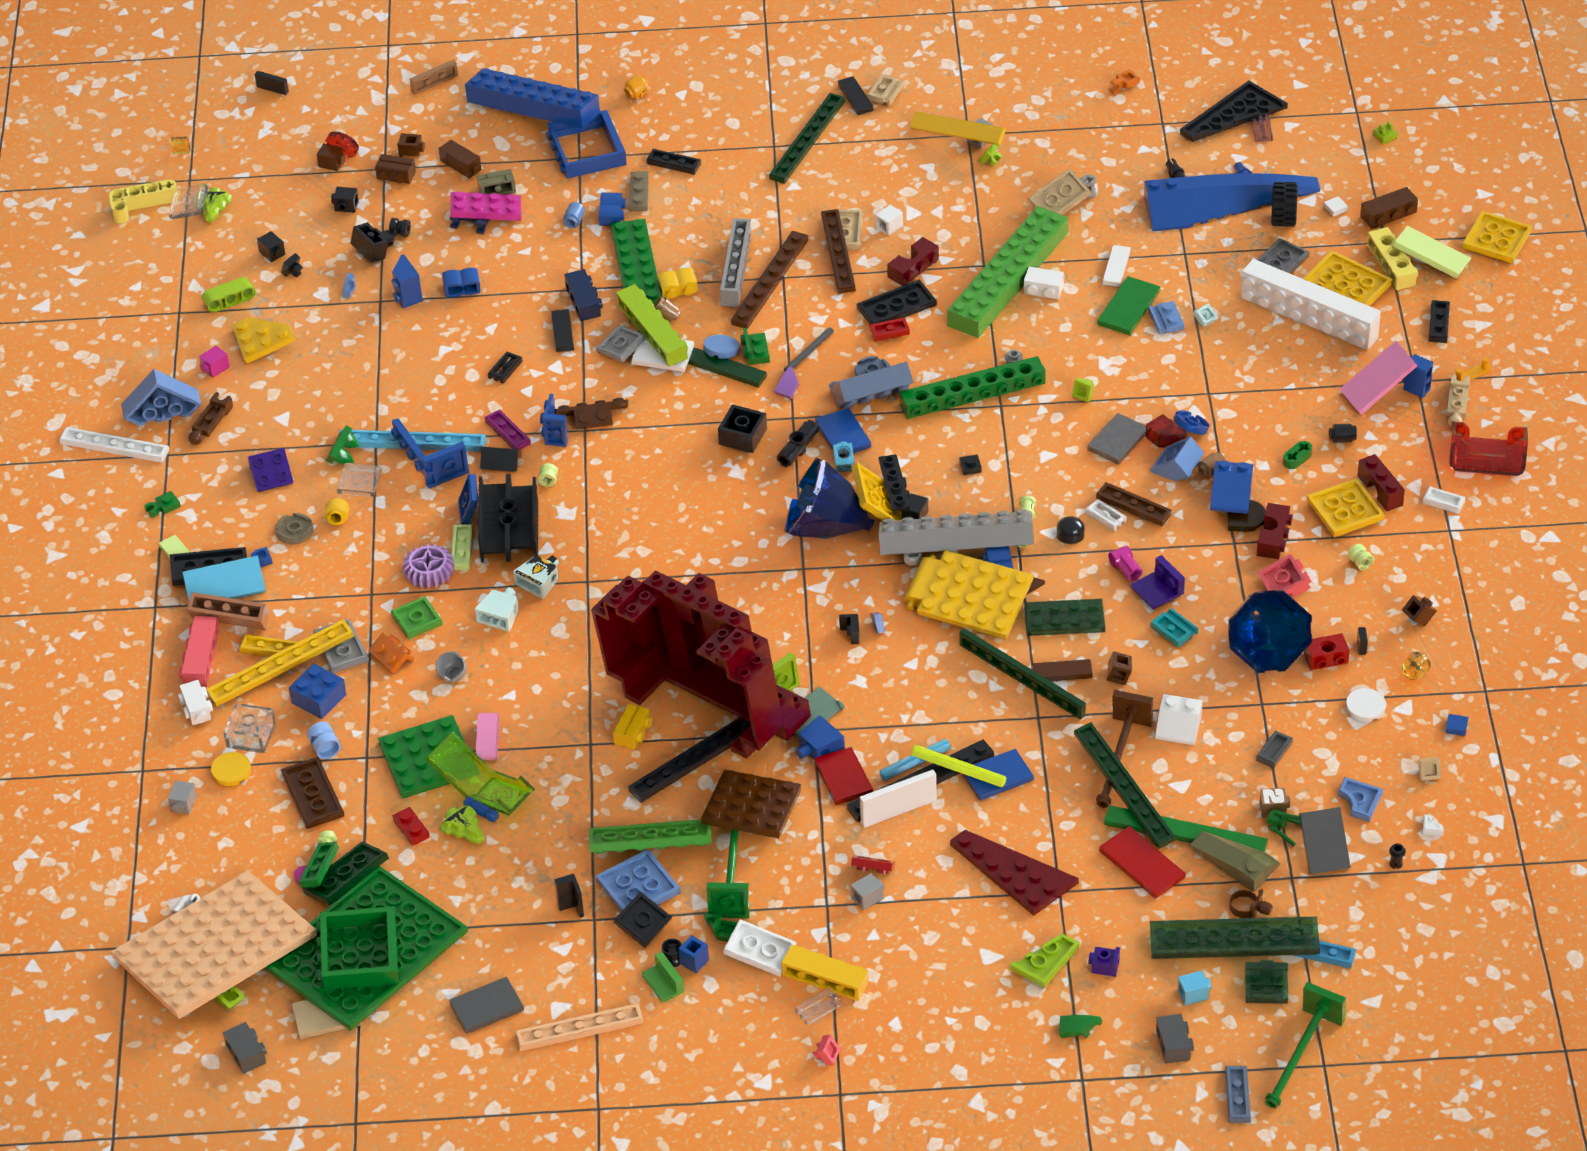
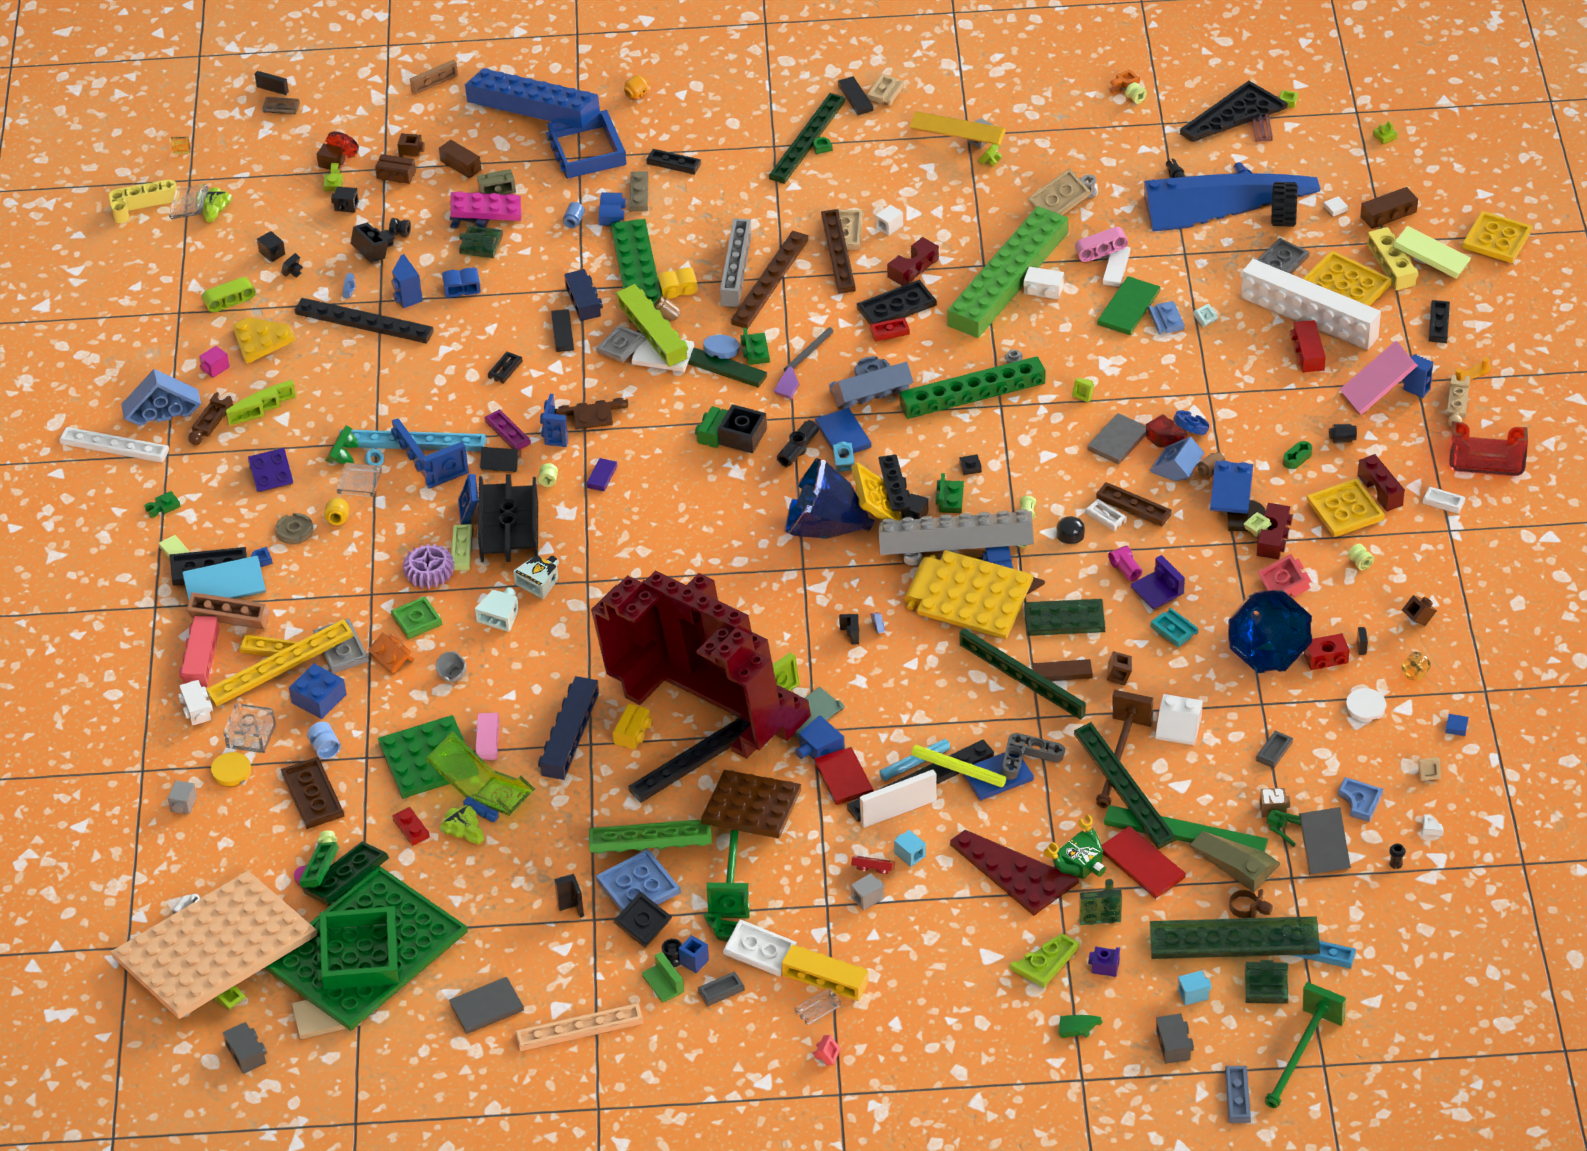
none -> lime slope [226,380,296,426]
none -> clear smoke plate [262,97,300,114]
none -> black plate [294,298,434,344]
none -> lime plate [323,163,343,191]
none -> medium azure piece [364,449,384,467]
none -> clear green plate [459,226,503,258]
none -> dark blue brick [538,676,599,780]
none -> dark purple tile [587,458,617,492]
none -> green brick [695,406,728,448]
none -> dark grey tile [698,972,745,1007]
none -> green tile [813,137,833,154]
none -> medium azure brick [894,830,926,867]
none -> green bracket [935,473,964,513]
none -> dark grey beam [1001,733,1065,780]
none -> green torso [1044,815,1106,879]
none -> bright pink beam [1075,227,1128,262]
none -> clear green plate [1079,879,1122,925]
none -> yellowish green wheel [1125,82,1147,104]
none -> yellowish green tile [1244,512,1271,538]
none -> lime tile [1279,90,1299,108]
none -> red brick [1290,320,1326,373]

